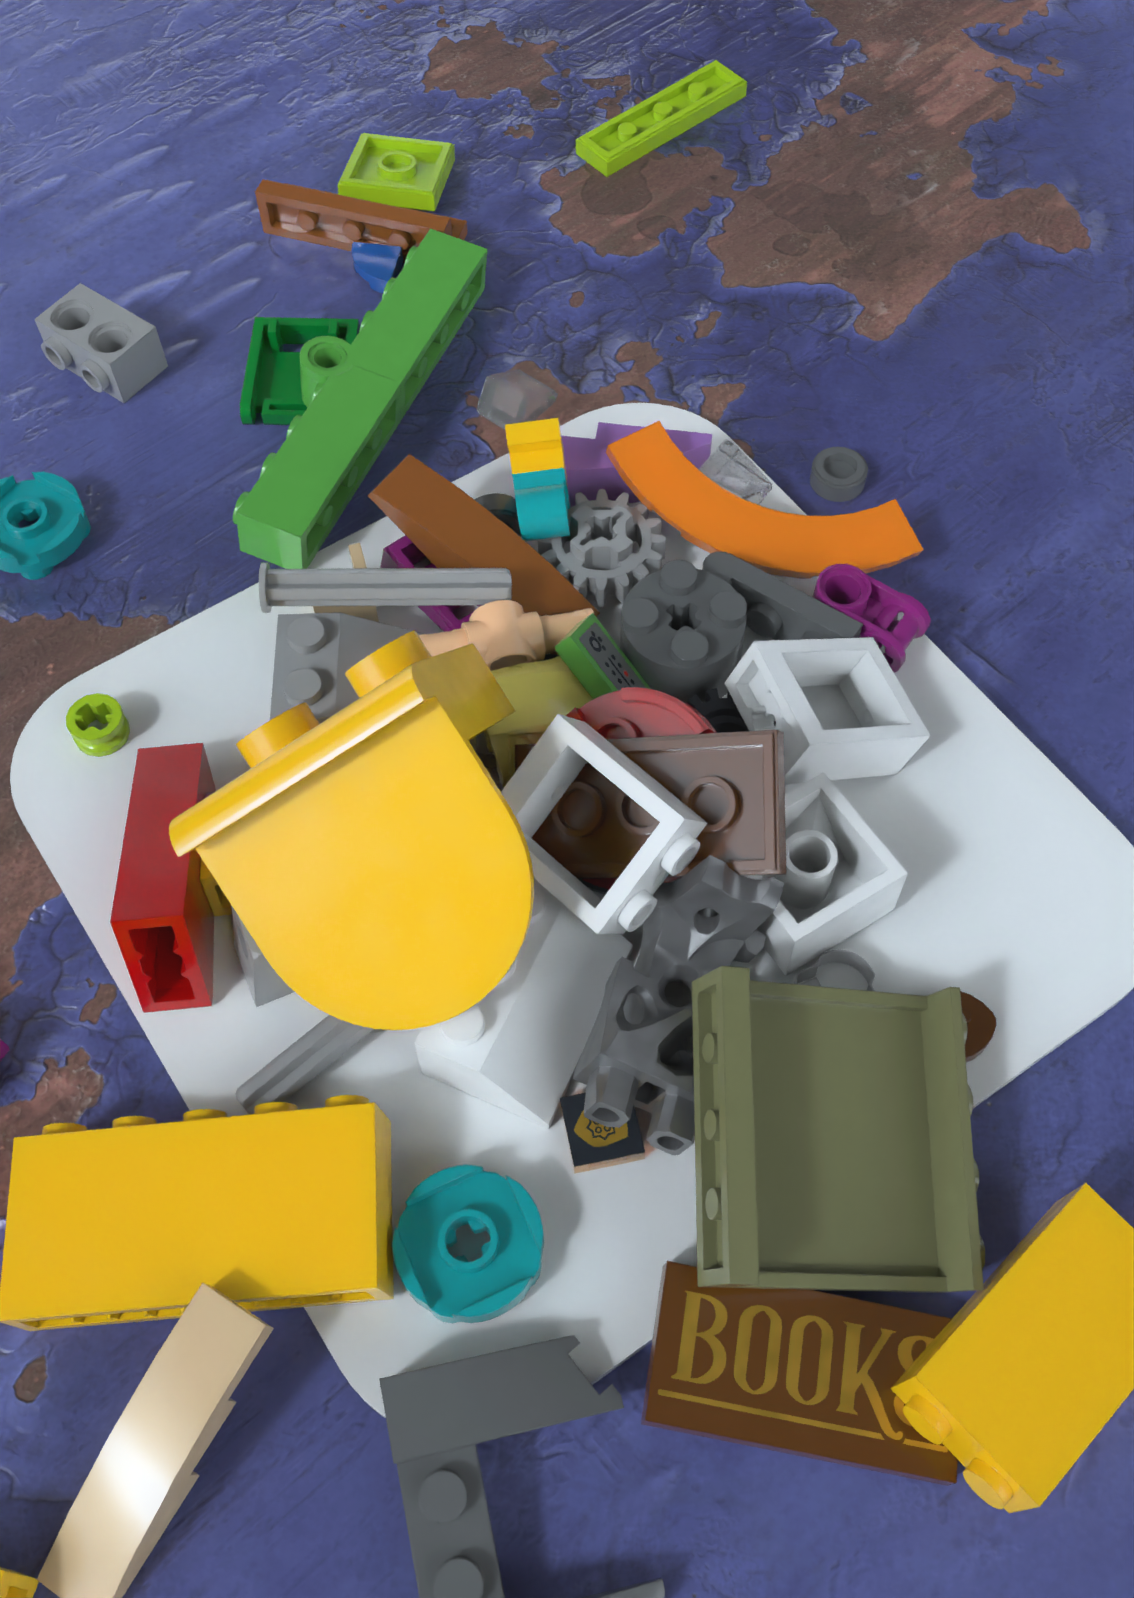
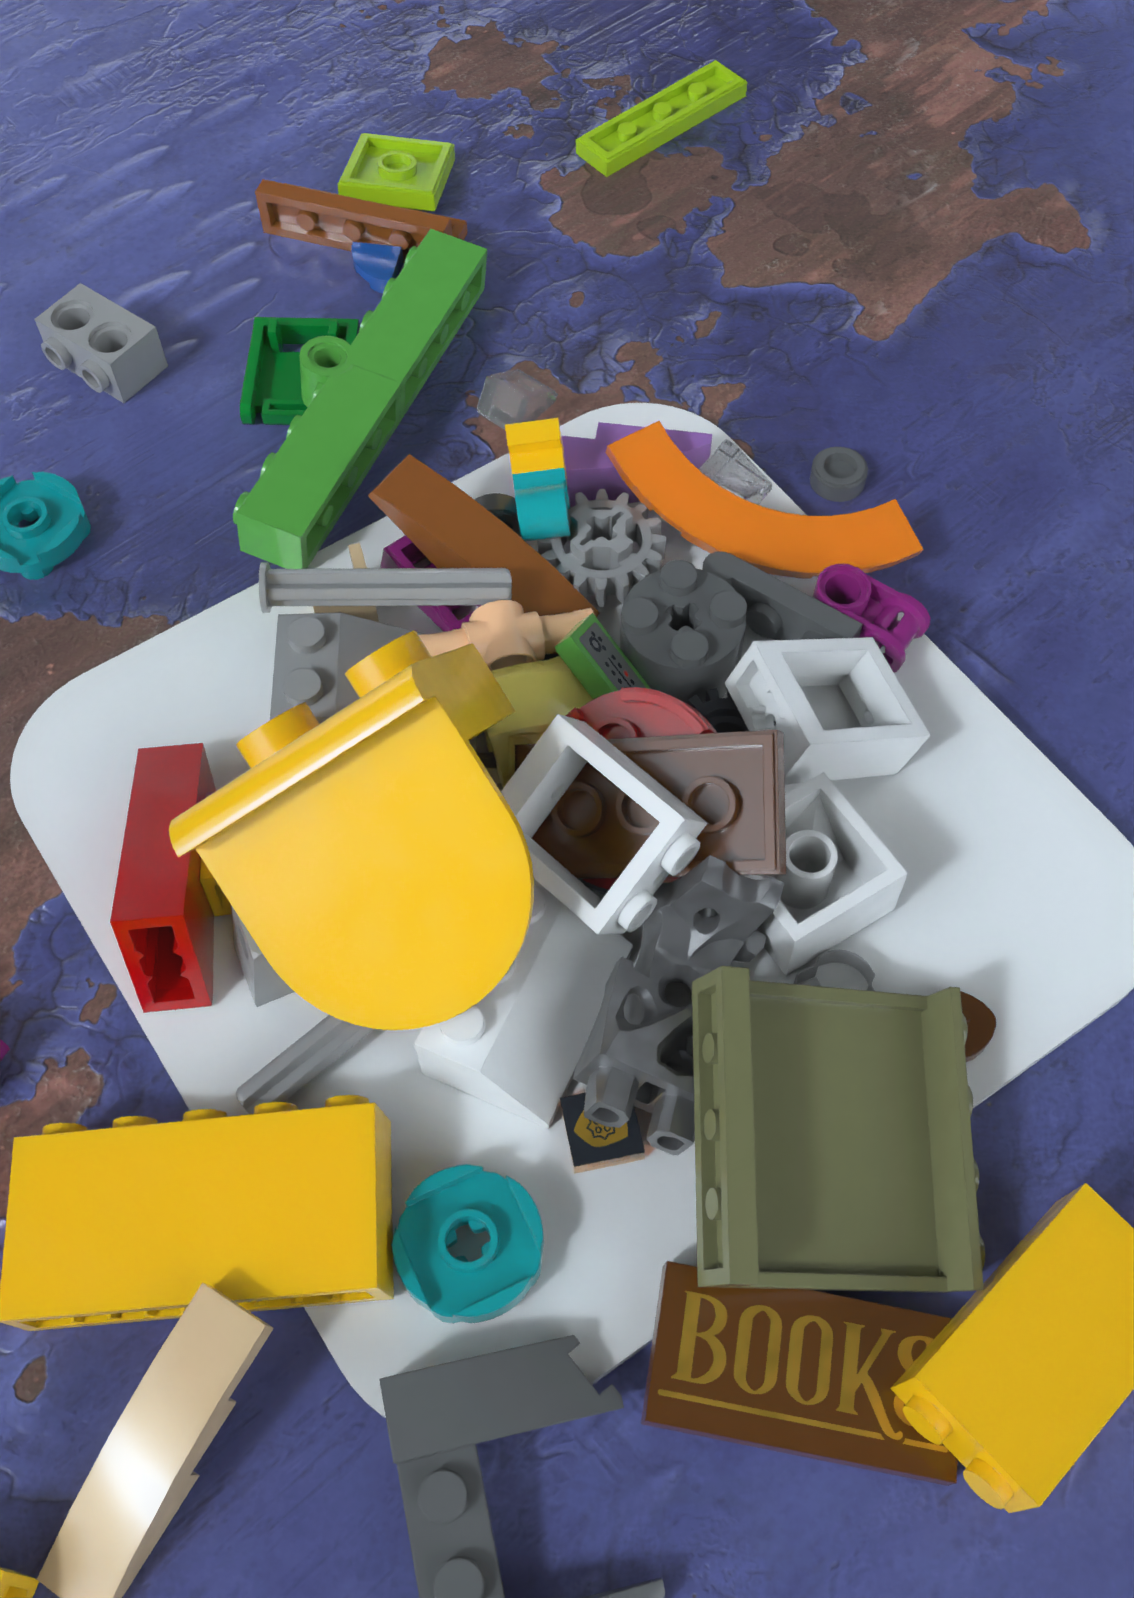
lime bush [66,693,130,757] -> none

